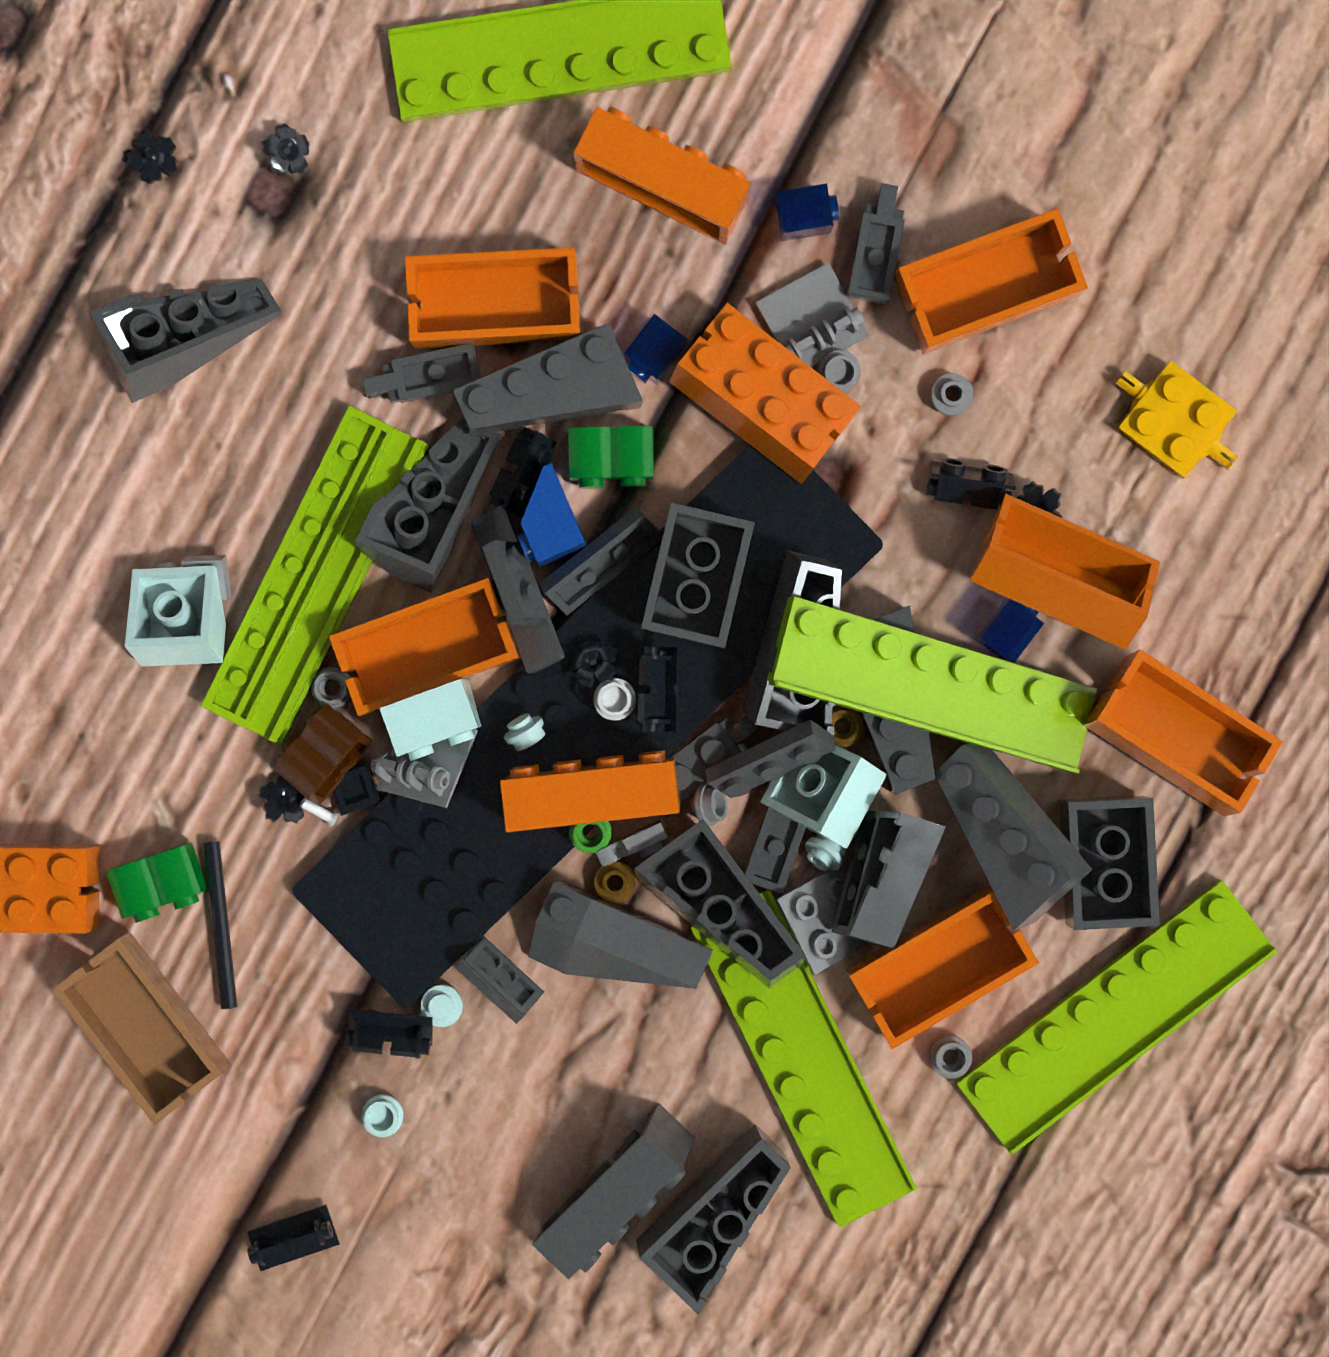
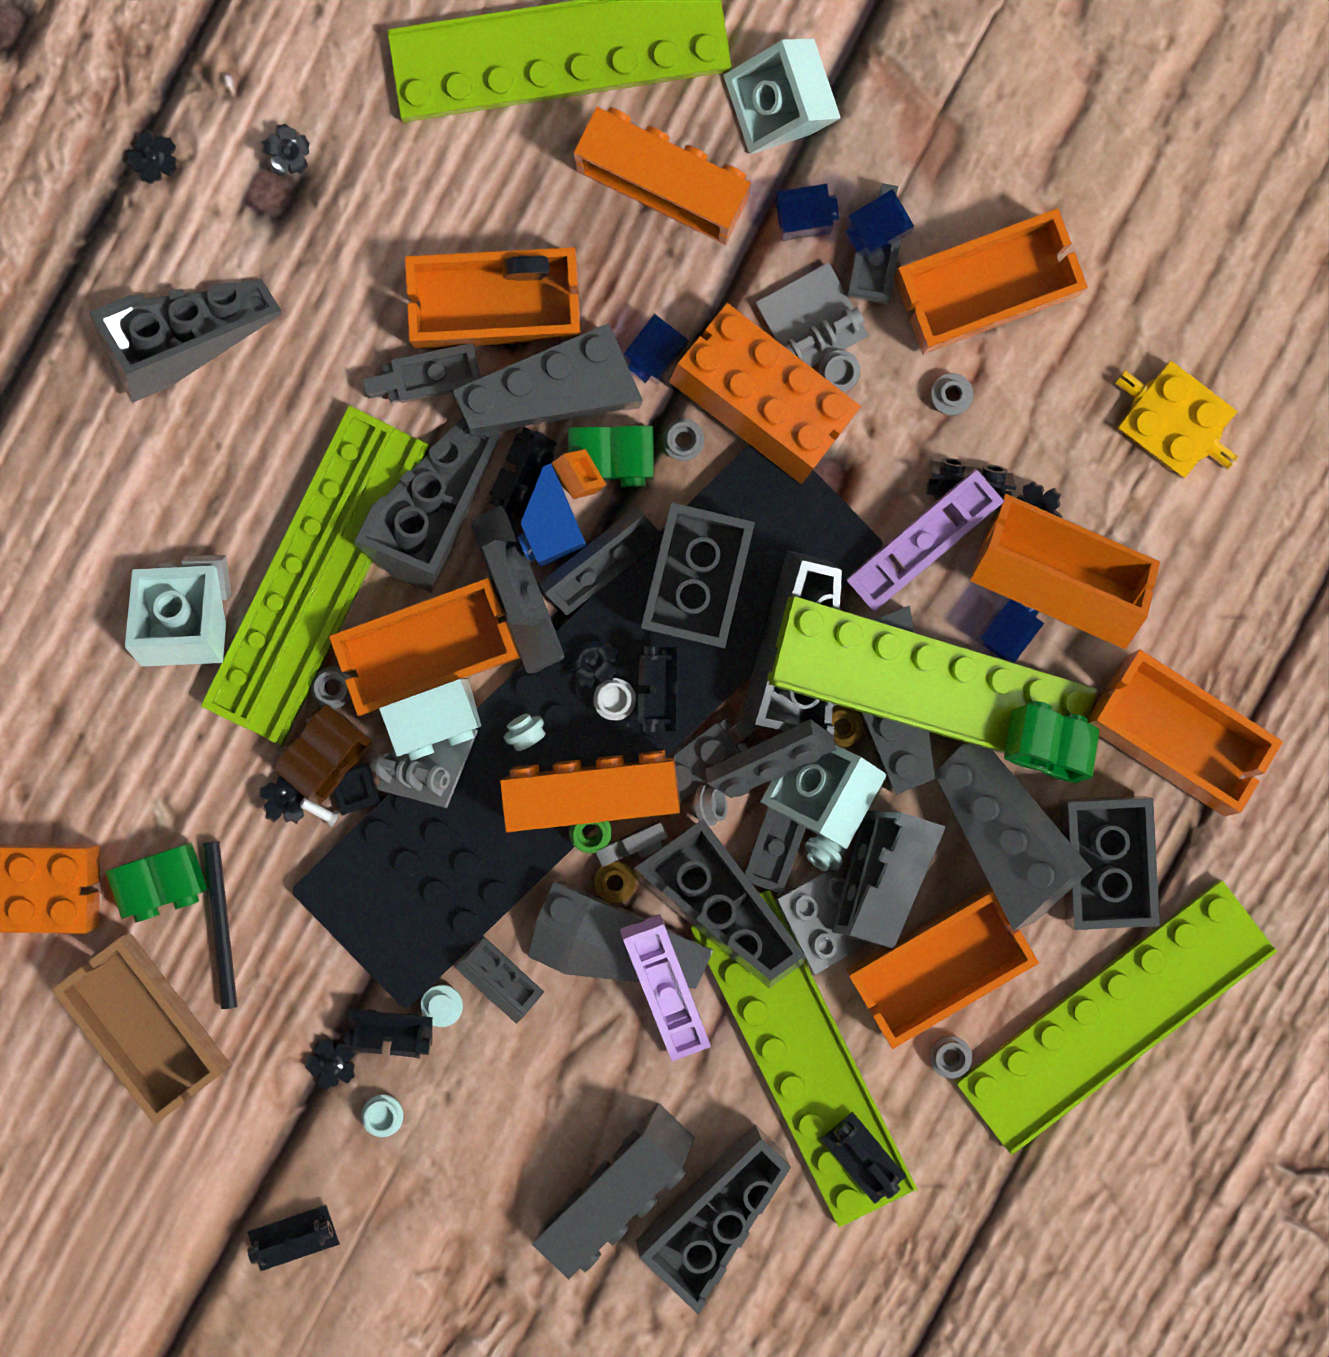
none -> black plant [305,1038,356,1090]
none -> black tile [502,256,549,281]
none -> orange plate [552,449,606,499]
none -> lavender hinge [620,914,711,1061]
none -> light grey plate [663,419,705,461]
none -> light aqua slope [723,38,841,154]
none -> black hinge [821,1111,906,1204]
none -> clear blue brick [844,189,914,259]
none -> lavender hinge [846,468,1004,612]
none -> green brick [1004,701,1100,783]

